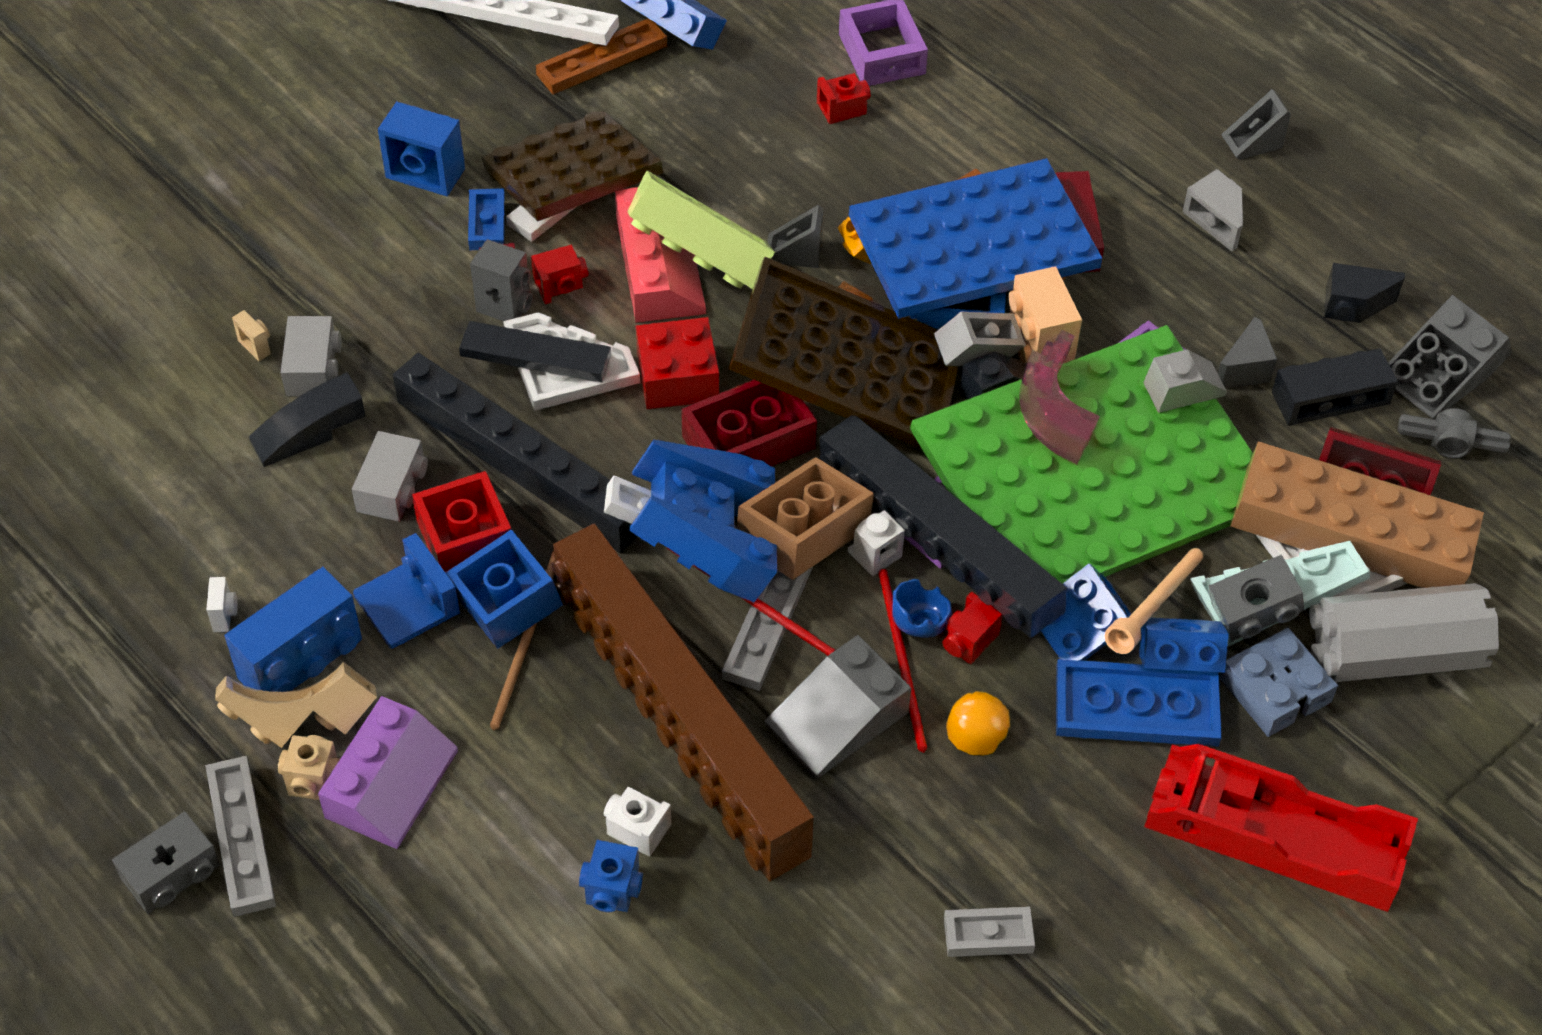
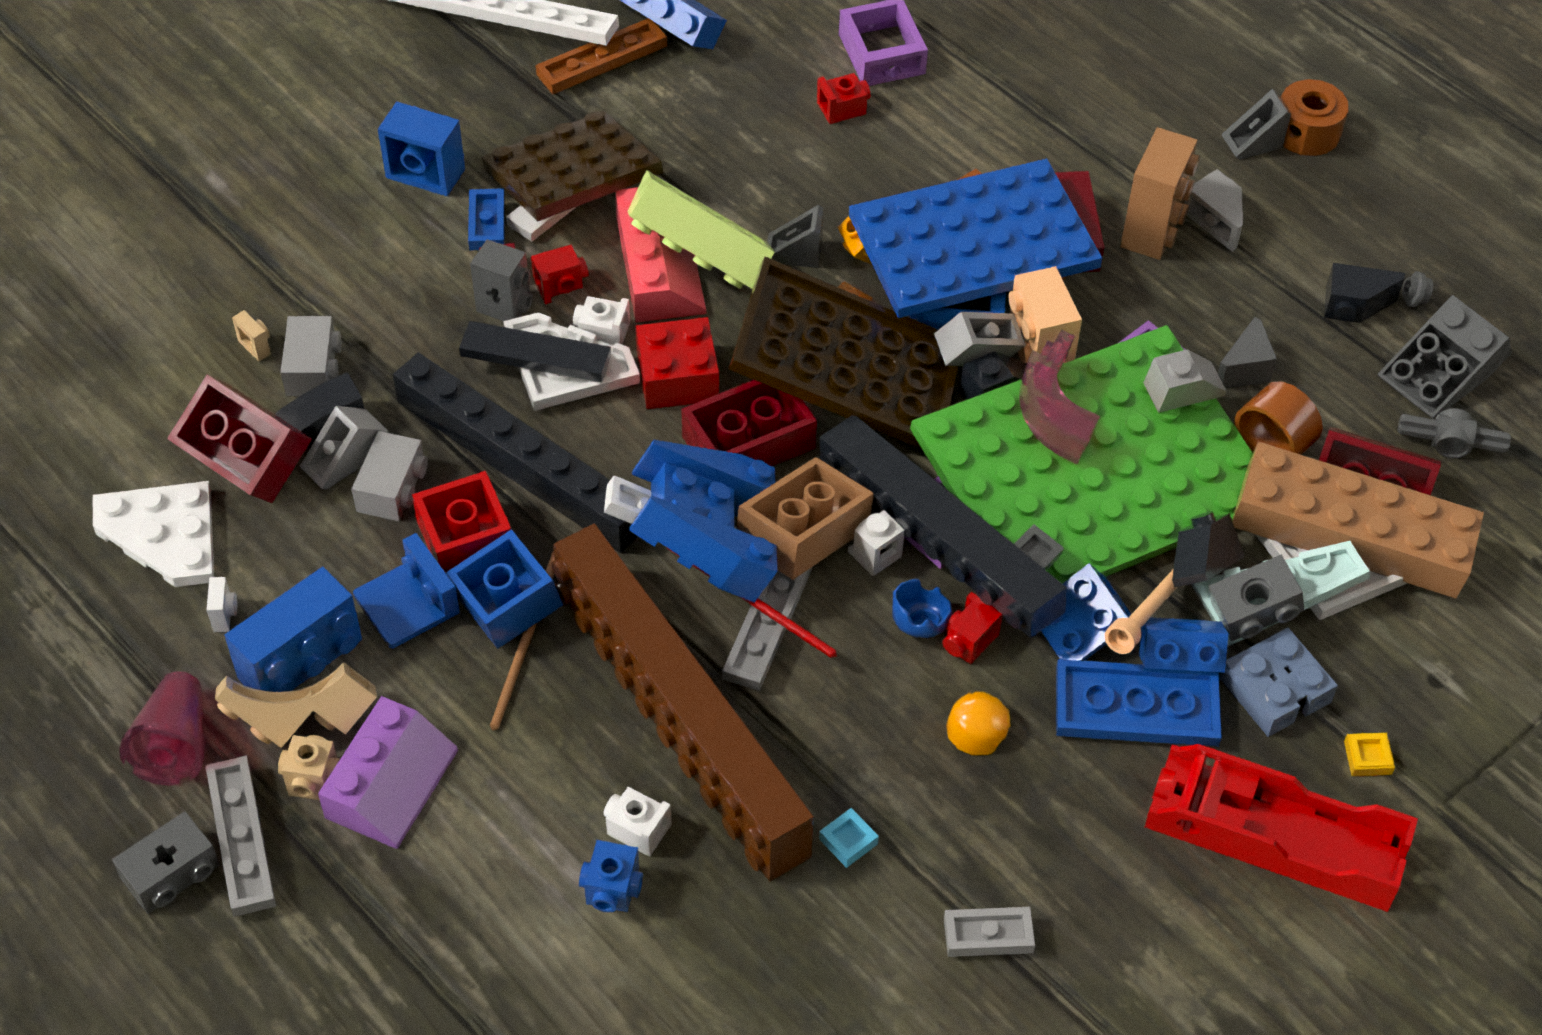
slope [765,635,911,780] -> none
red axle [878,568,928,753] -> none
black brick [1272,348,1398,426] -> none
light grey brick [1309,583,1499,682] -> none
none -> white plate [93,481,214,587]
none -> clear pink cone [119,672,204,786]
none -> dark red brick [167,374,312,503]
none -> light grey slope [300,406,388,489]
none -> white brick [573,296,630,346]
none -> medium azure plate [819,808,879,868]
none -> dark grey plate [1014,524,1064,570]
none -> medium nougat brick [1120,127,1200,260]
none -> black slope [1172,511,1244,587]
none -> dark orange piece [1234,381,1323,455]
none -> dark orange piece [1281,79,1348,156]
none -> yellow tile [1344,733,1395,776]
none -> dark grey plate [1402,271,1433,307]

